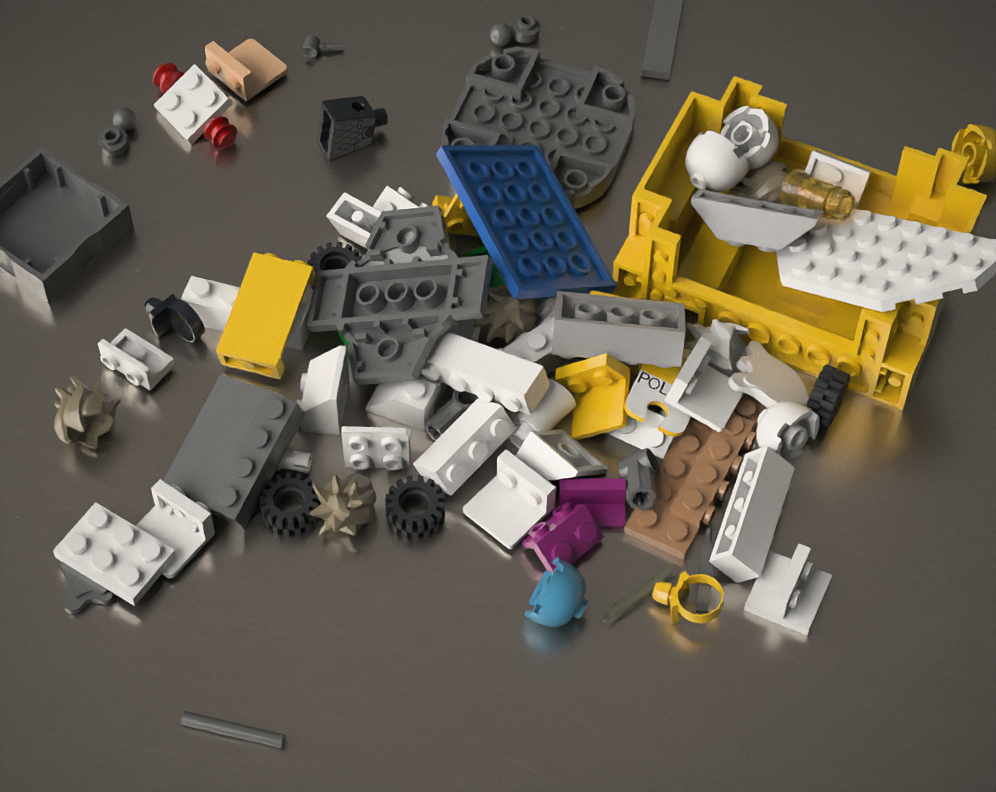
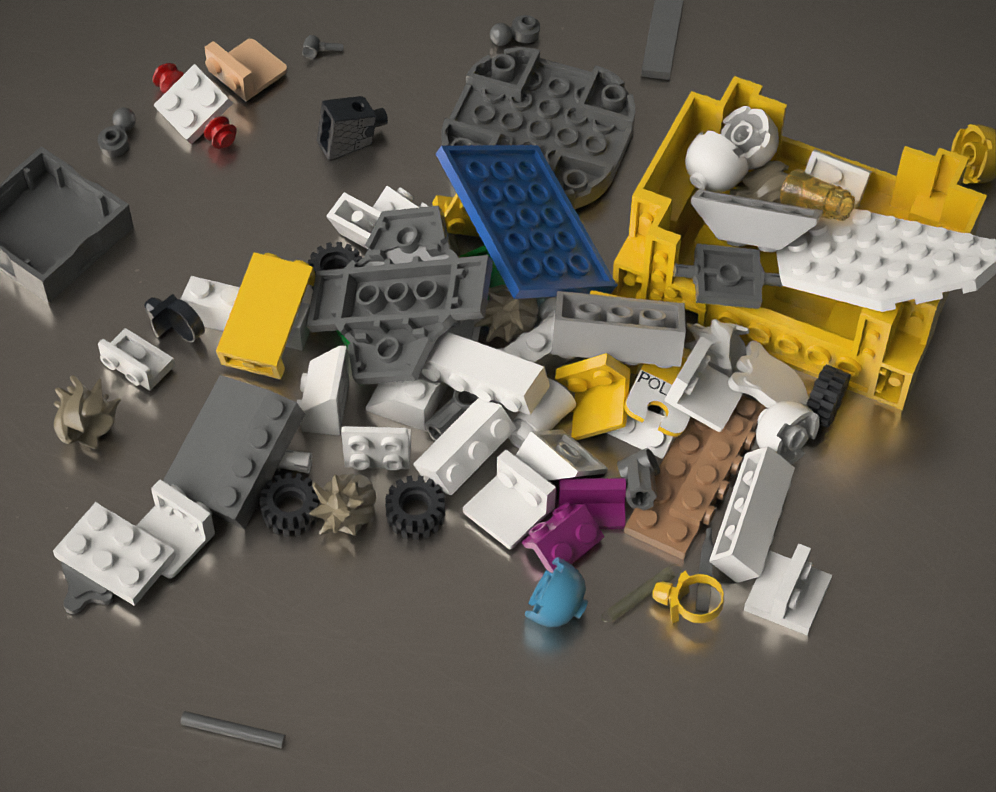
none -> dark grey plate [673,244,782,309]

